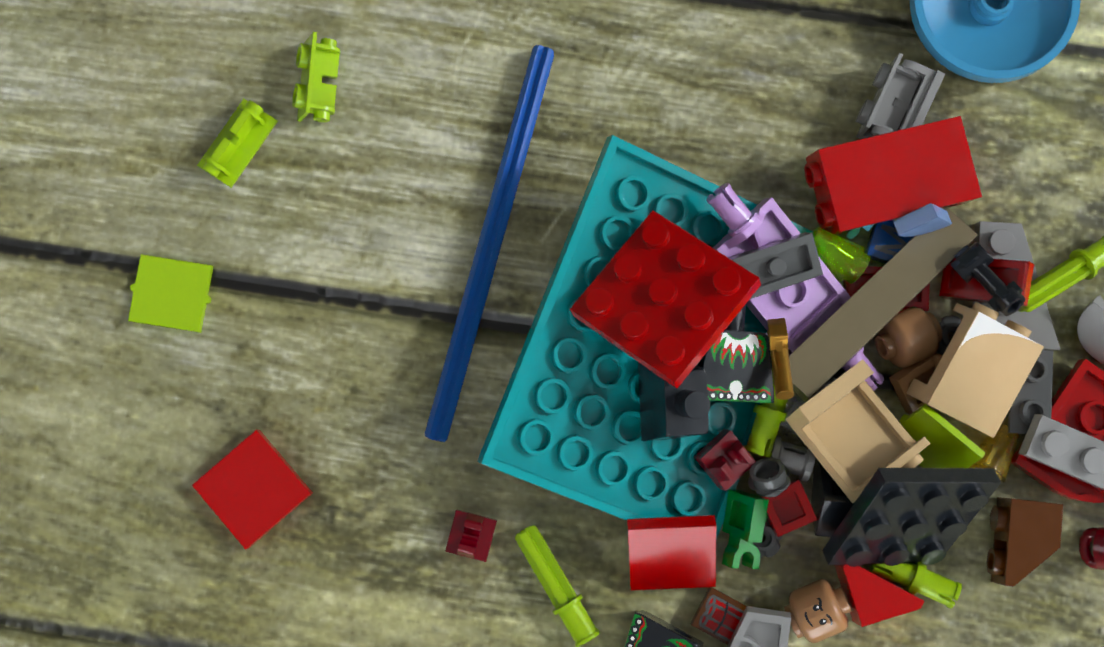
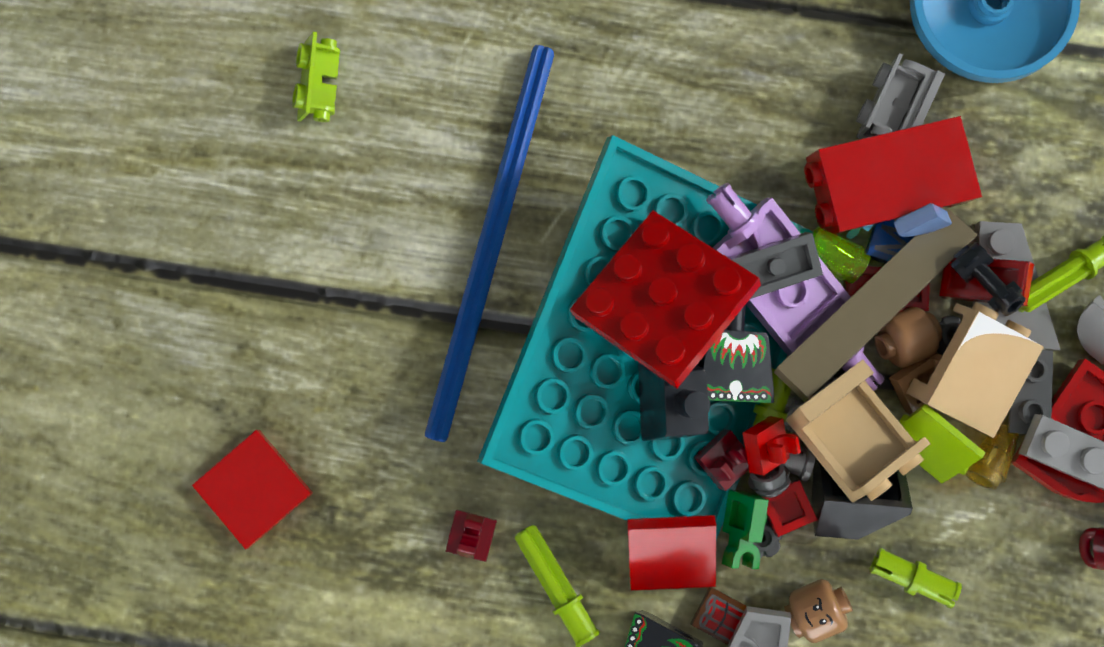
lime piece [128,254,214,333] -> none
lime hinge [197,99,278,188] -> none
pearl gold bar [767,318,794,400] -> none
black plate [822,468,1002,567] -> none
red slope [834,564,925,627] -> none
reddish brown slope [986,497,1063,587] -> none
none -> red tile [743,416,801,476]

